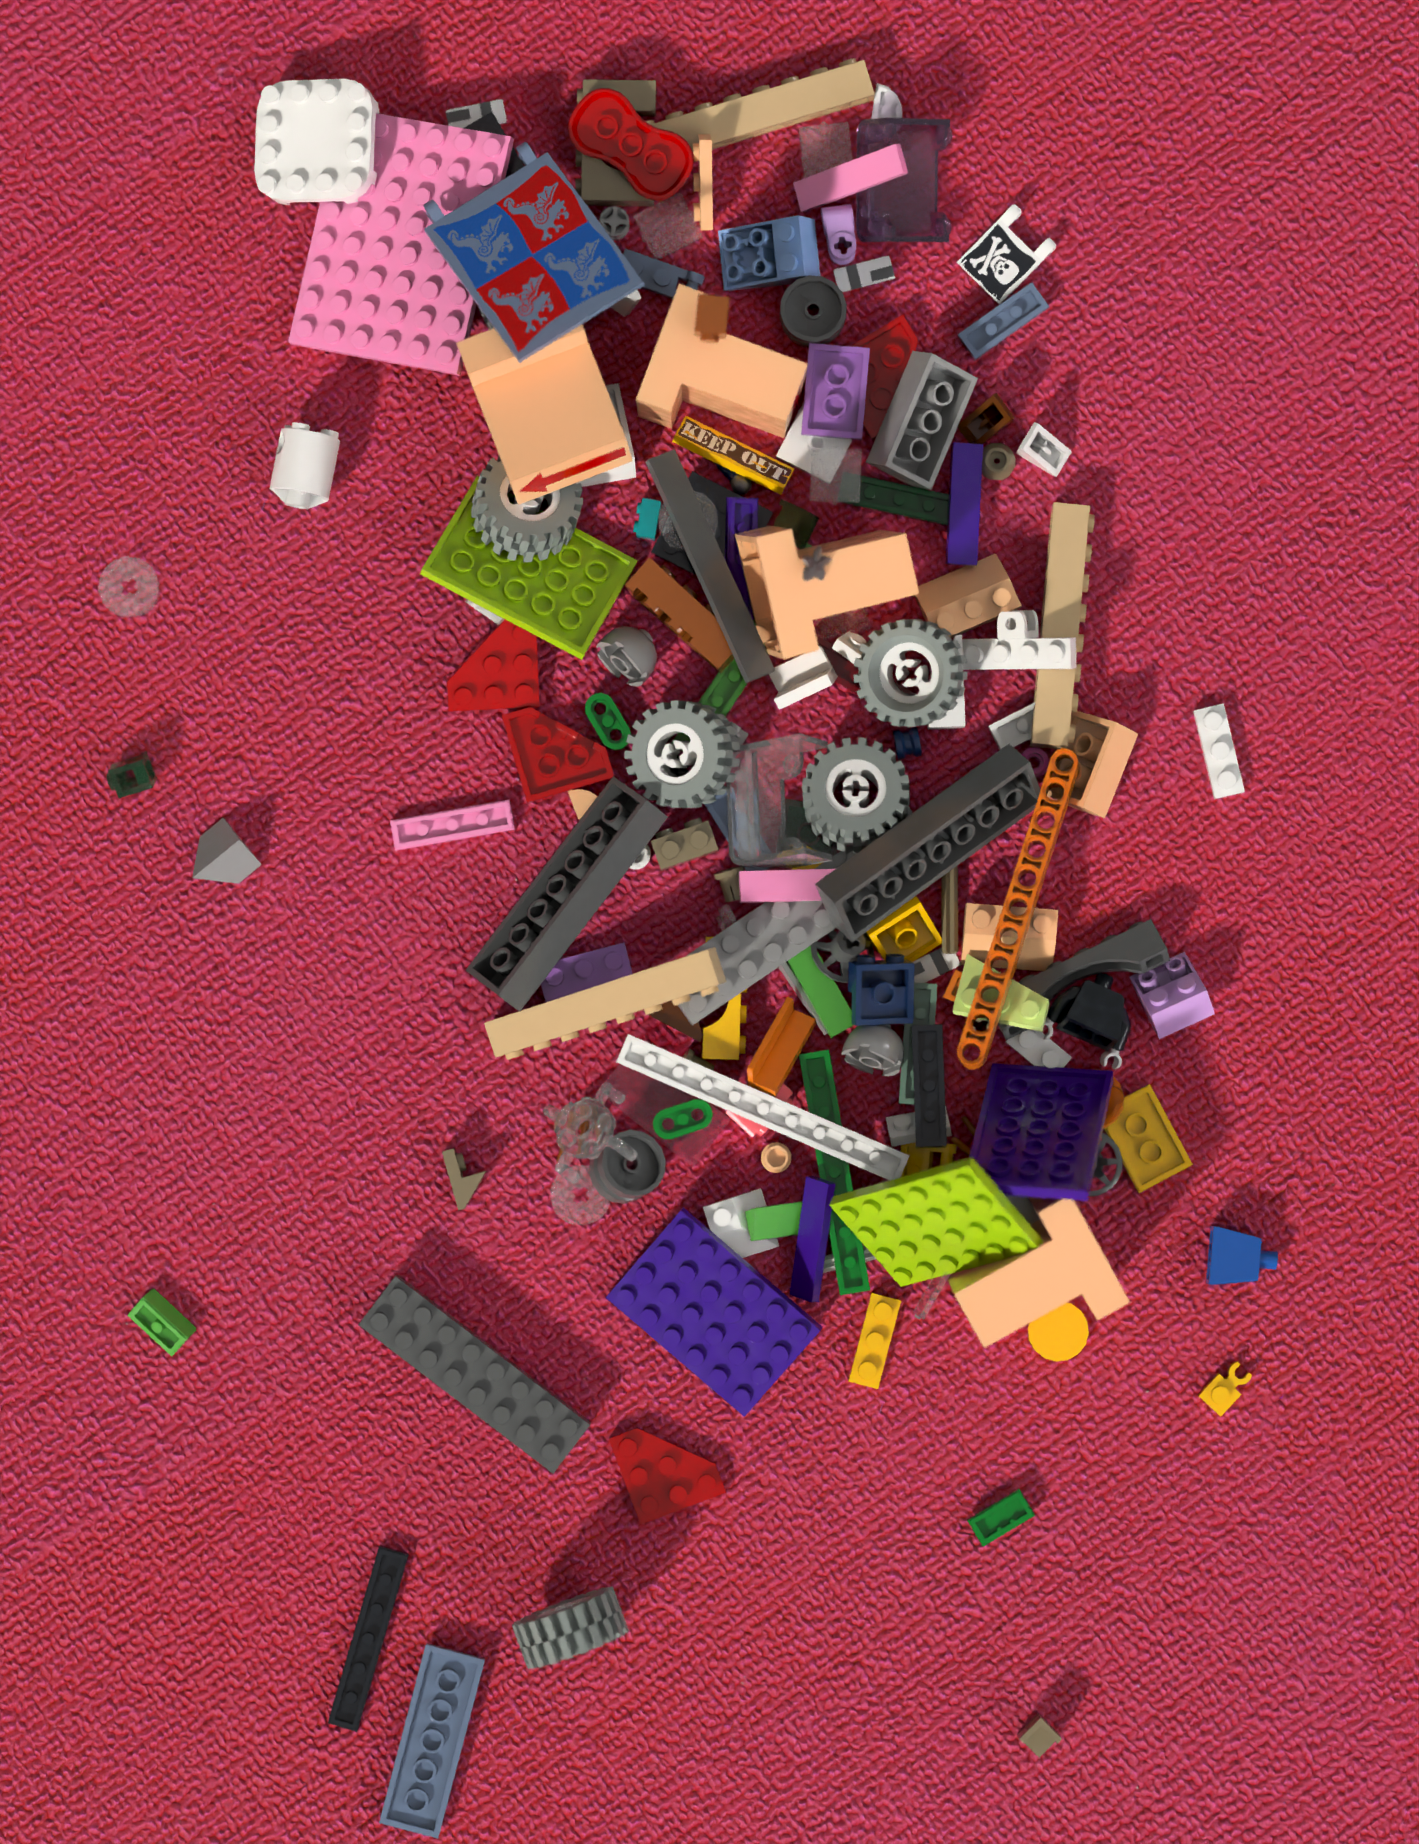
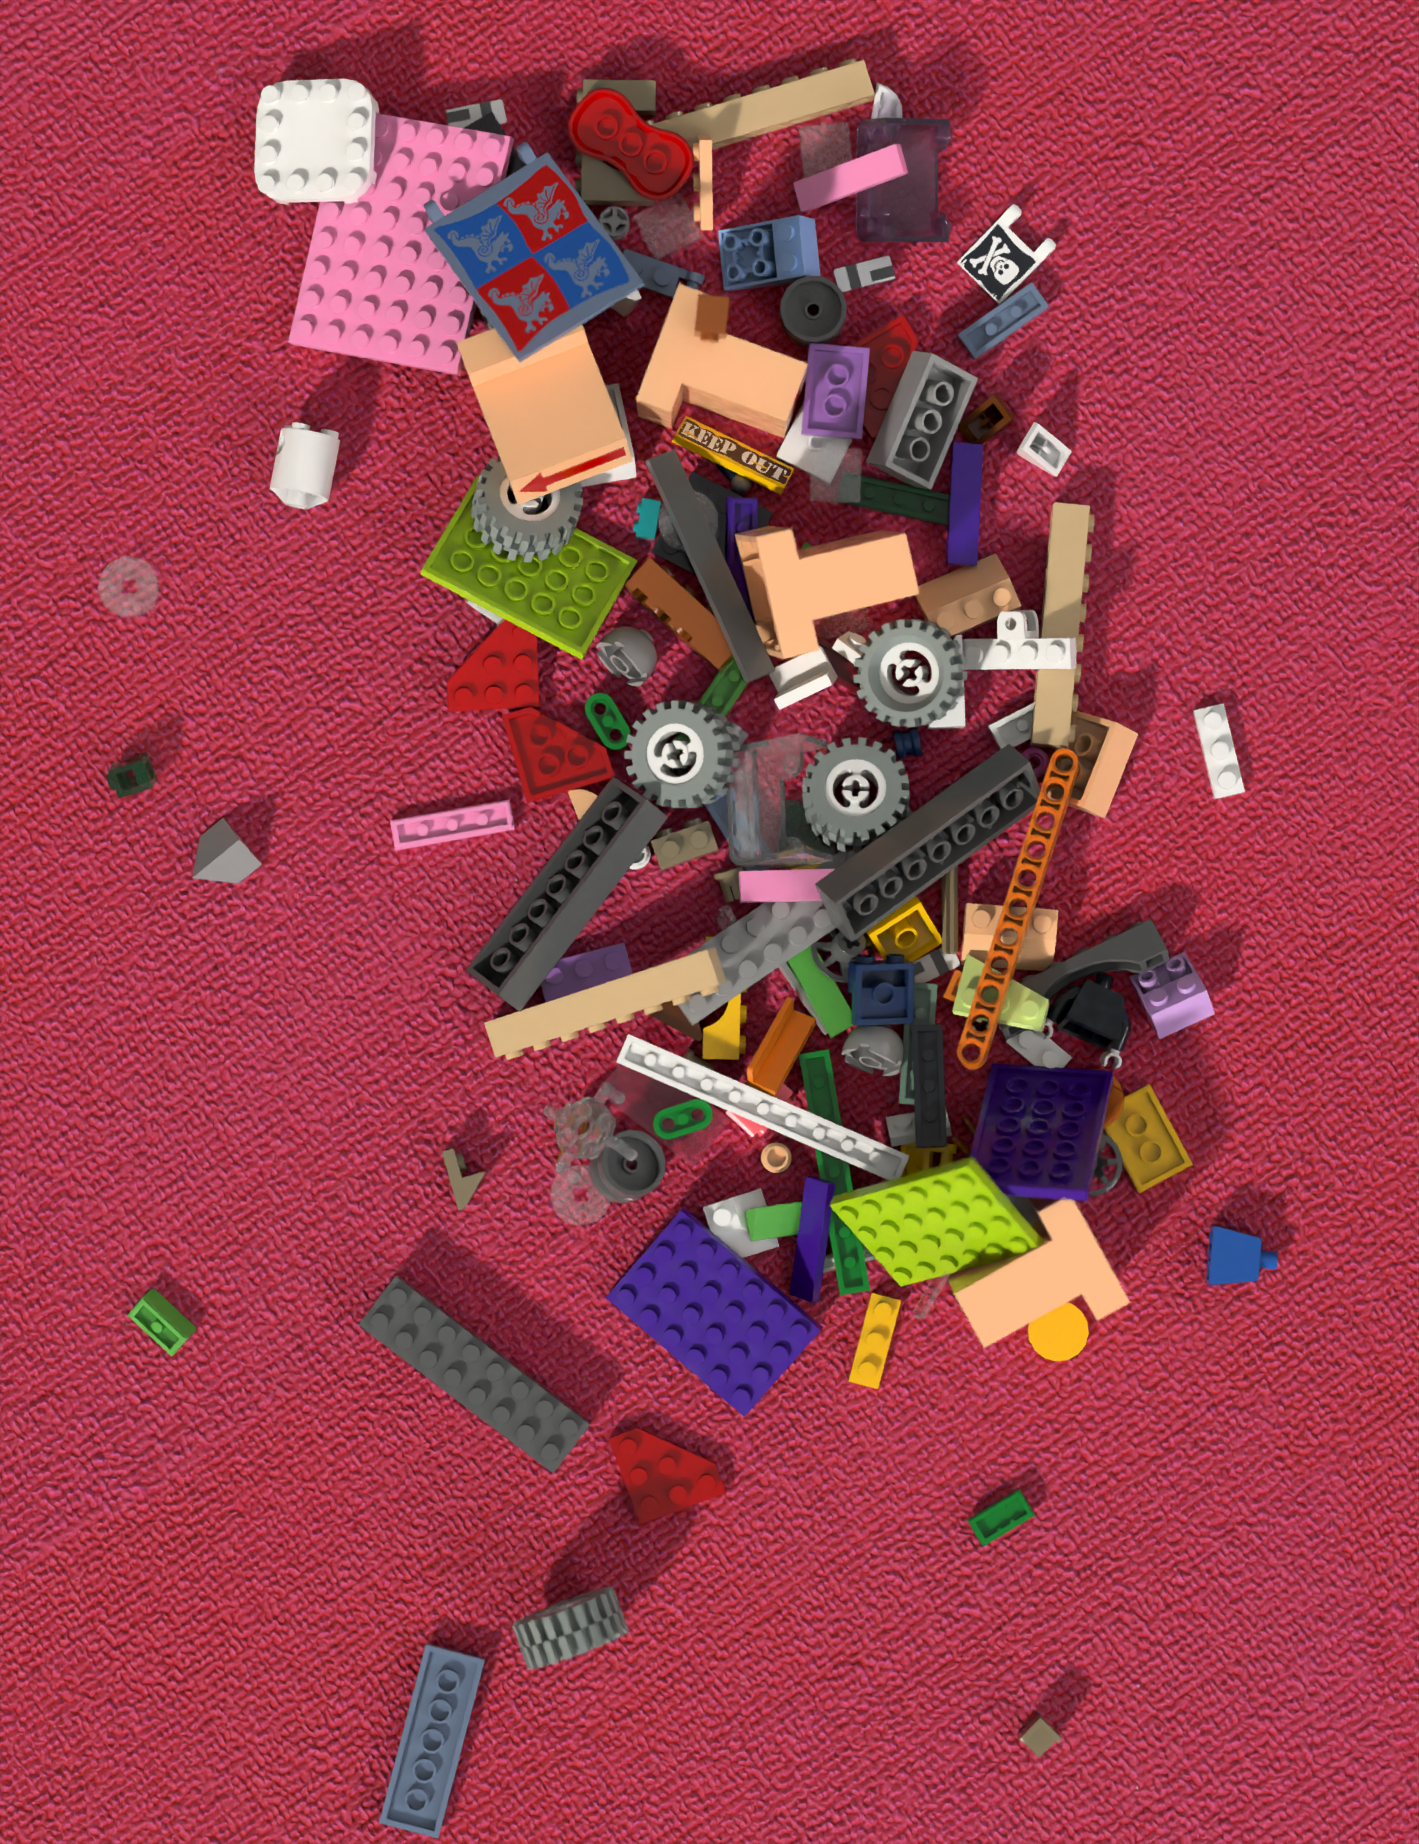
black tile [328,1546,409,1732] -> none
brick [774,499,819,549] -> none
dark grey plant [802,545,832,581] -> none
lavender piece [821,204,856,265] -> none
dark tan plate [982,443,1016,480] -> none
yellow plate [1198,1361,1252,1417] -> none

